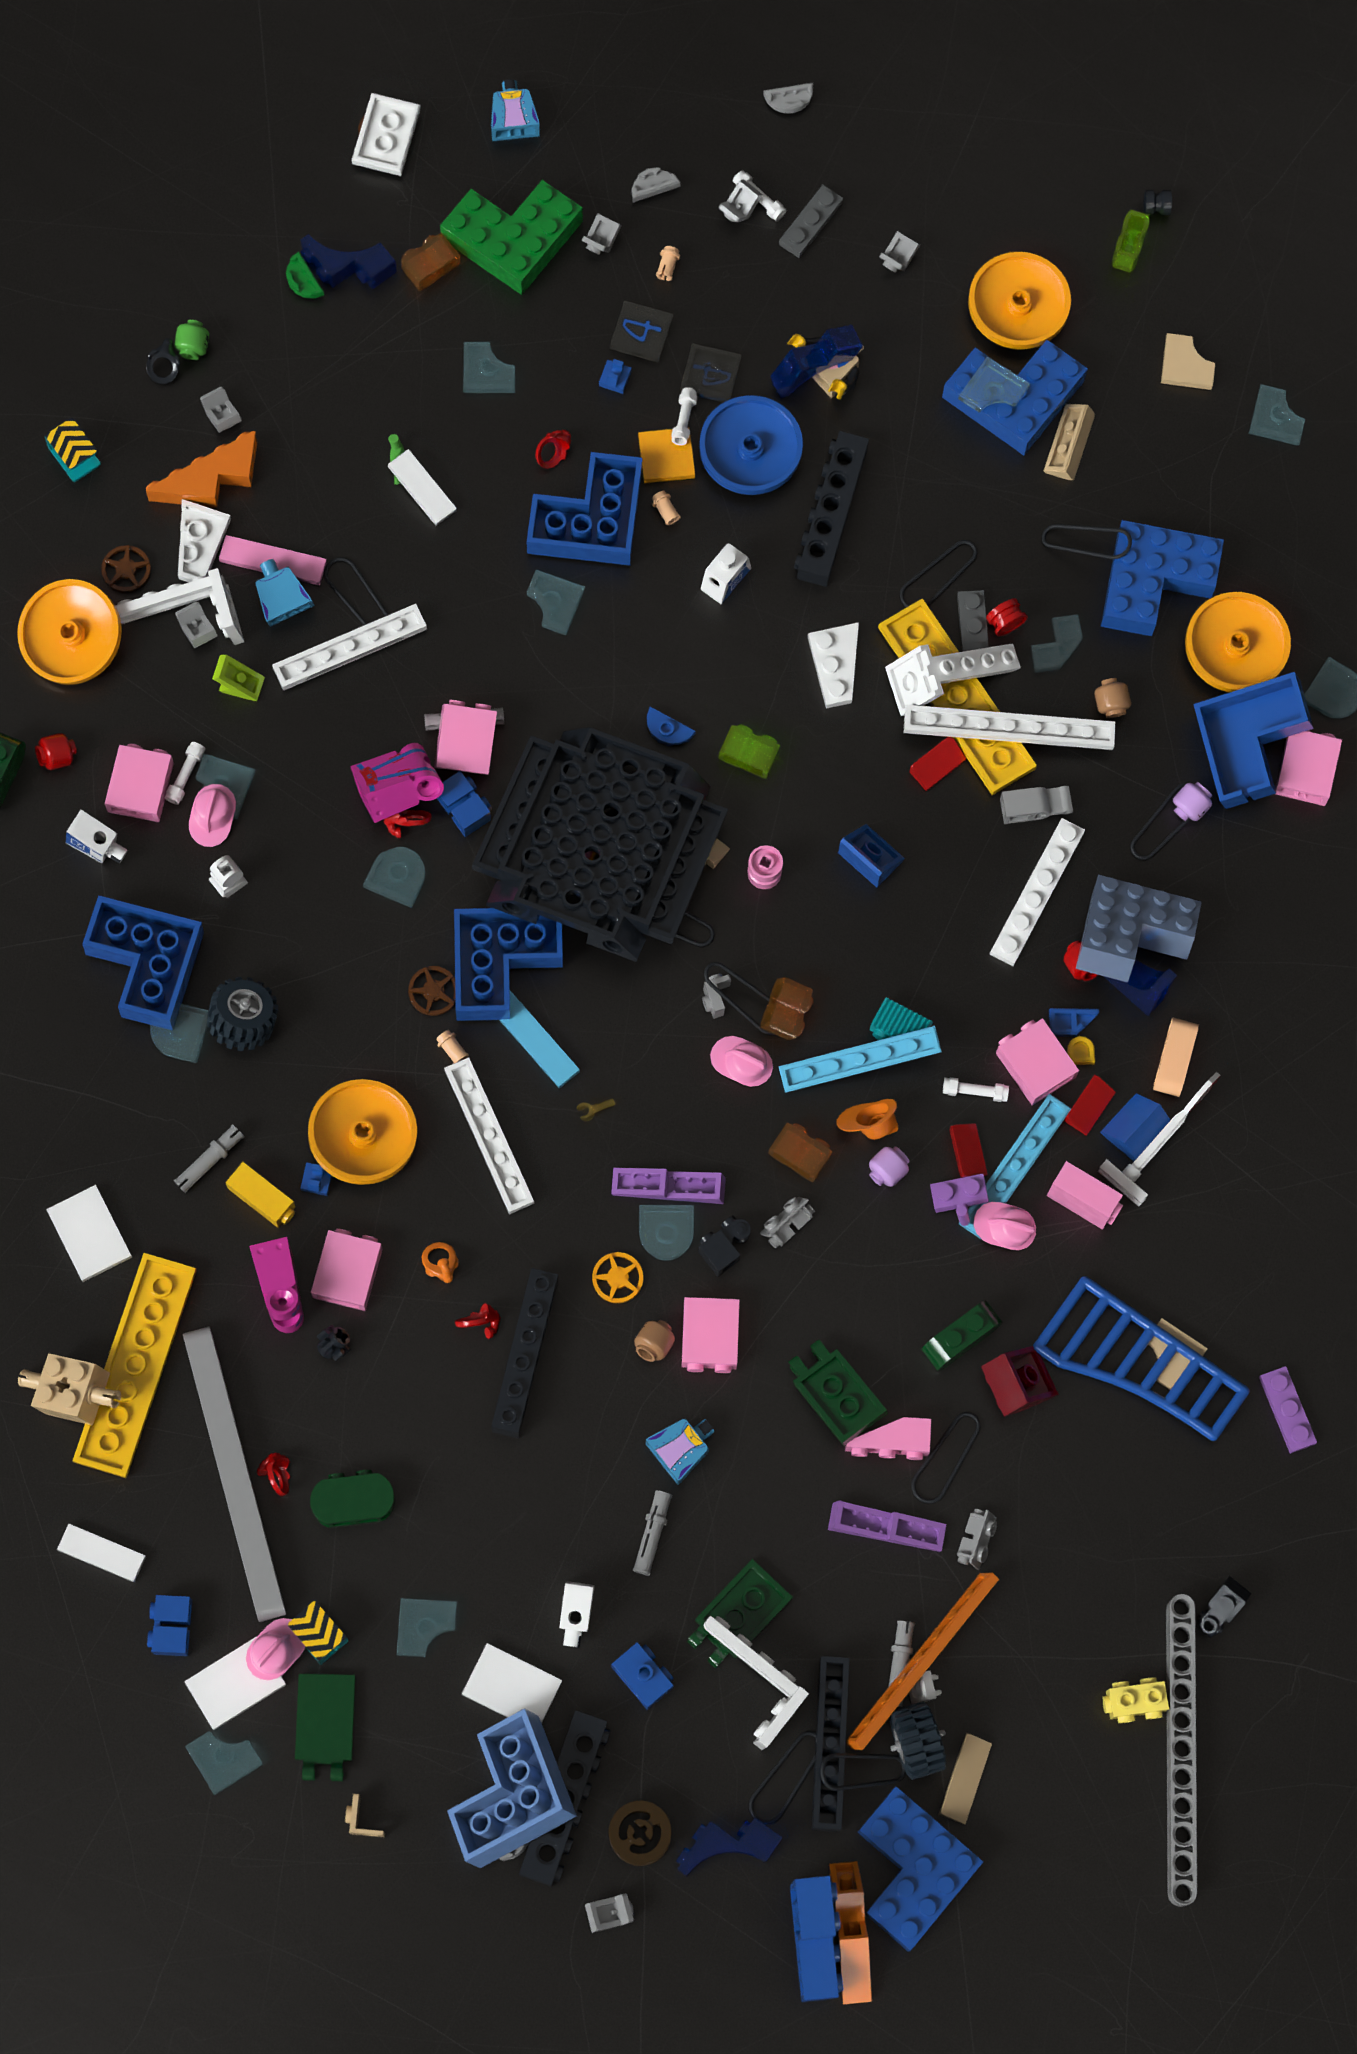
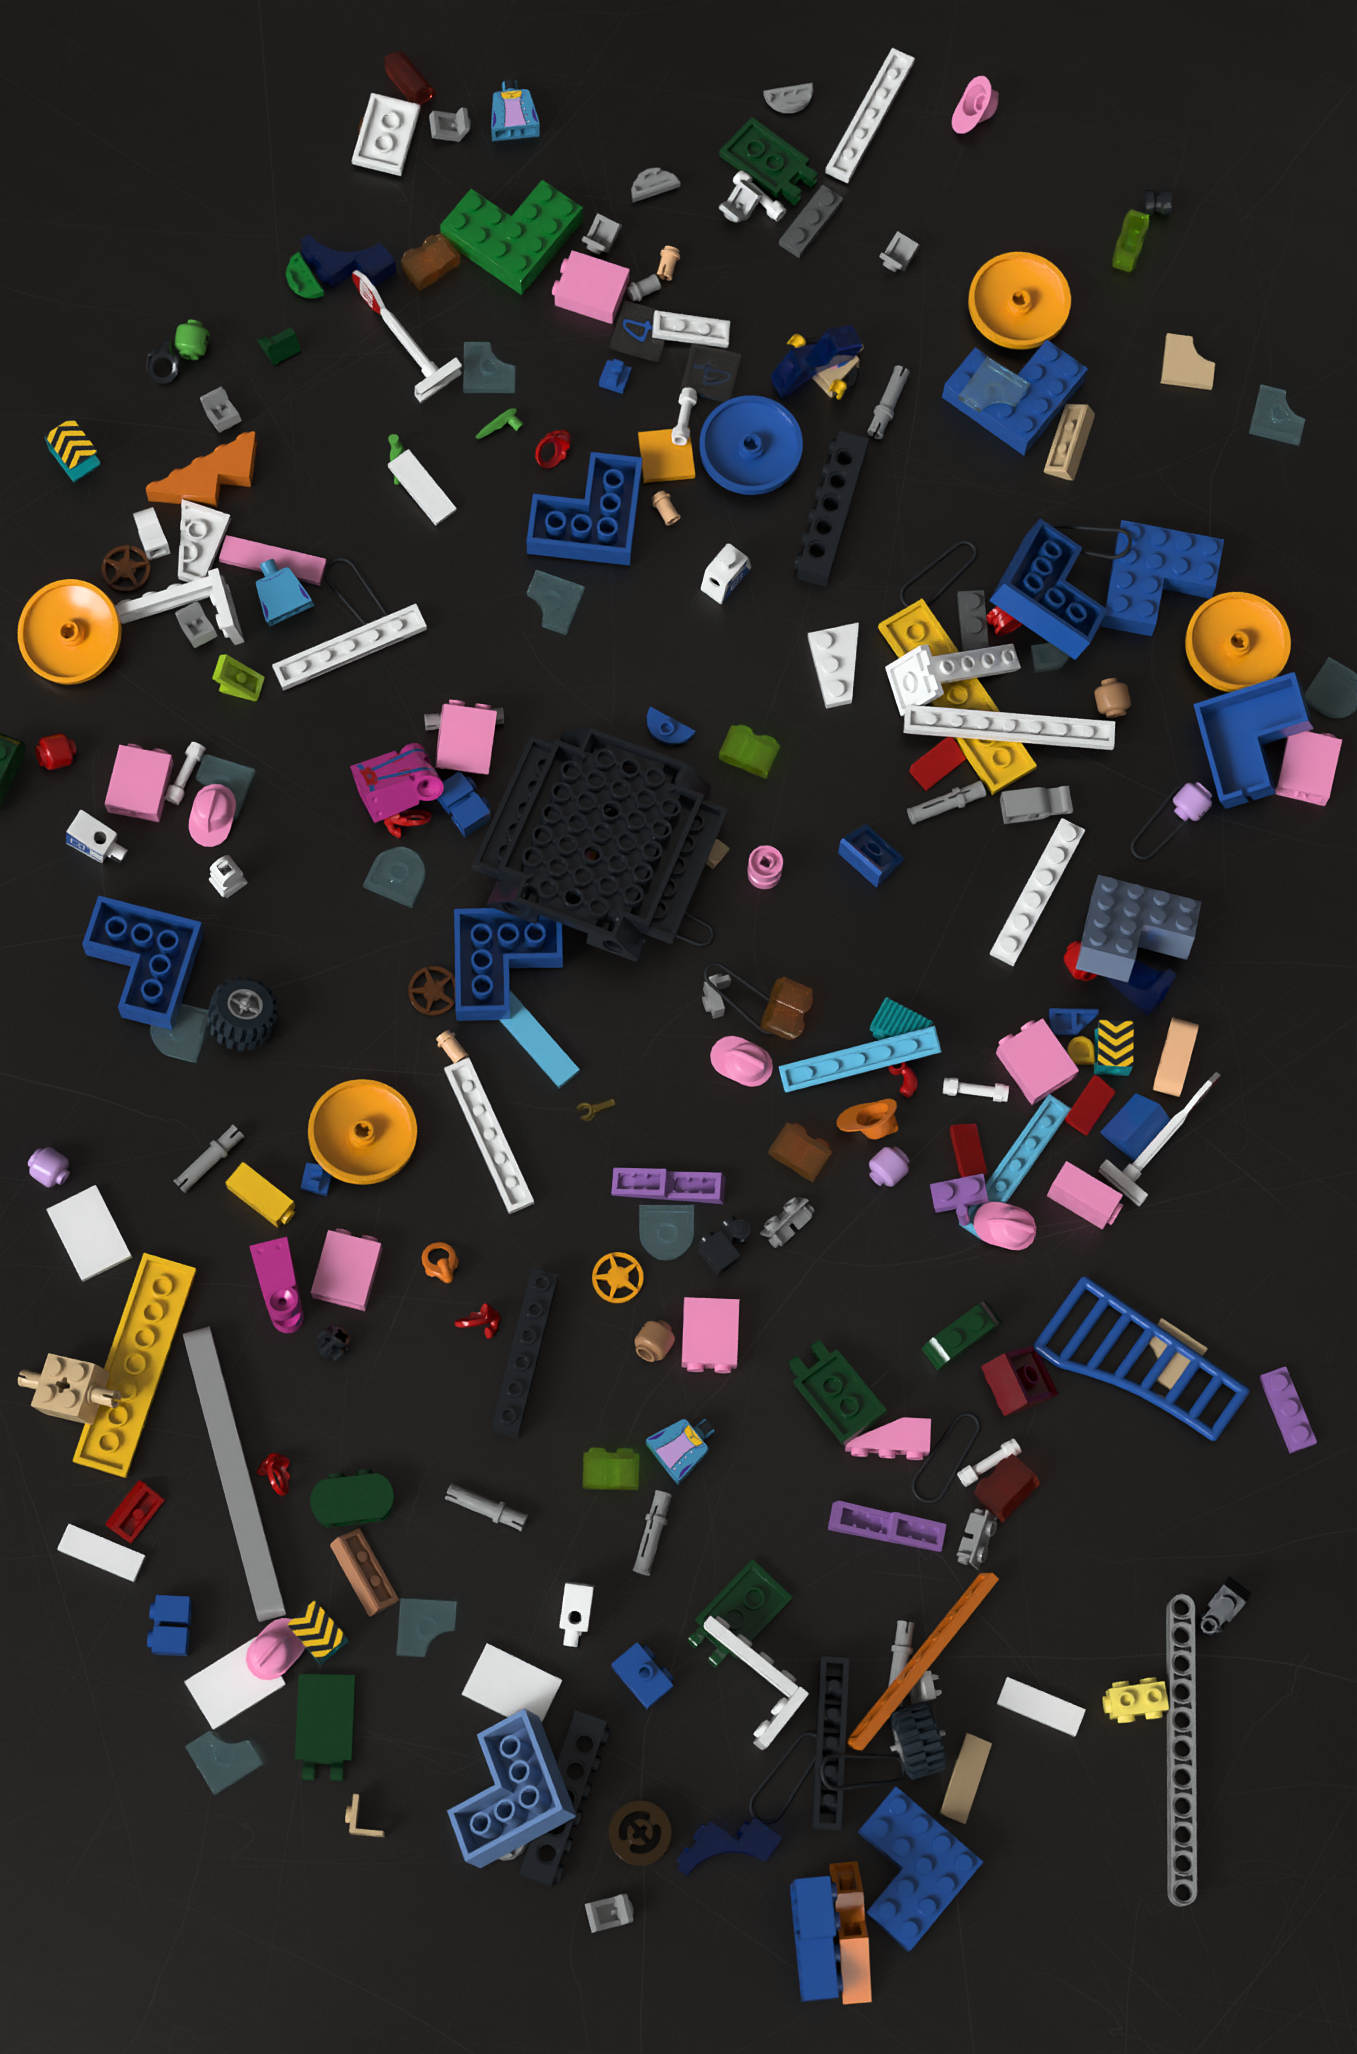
none -> lavender head [28,1147,70,1187]
none -> red slope [105,1480,165,1544]
none -> white leg [133,507,170,560]
none -> dark green tile [257,327,301,366]
none -> nougat slope [330,1528,399,1617]
none -> white piece [353,270,462,403]
none -> clear red brick [384,52,436,105]
none -> light grey bracket [429,107,471,142]
none -> light grey pin [445,1483,528,1531]
none -> bright green bar [476,408,524,439]
none -> bright pink brick [552,250,630,324]
none -> clear neon green brick [582,1448,639,1490]
none -> light grey pin [627,274,661,301]
none -> white tile [652,310,730,348]
none -> dark green tile [719,117,818,206]
none -> white plate [825,48,915,183]
none -> light grey pin [867,366,910,439]
none -> red arm [889,1062,918,1098]
none -> light grey pin [907,781,986,825]
none -> bright pink piece [952,76,998,134]
none -> white bar [957,1438,1022,1487]
none -> clear red brick [974,1454,1041,1522]
none -> blue brick [989,519,1107,659]
none -> white tile [997,1677,1086,1737]
none -> piece [1094,1020,1134,1076]

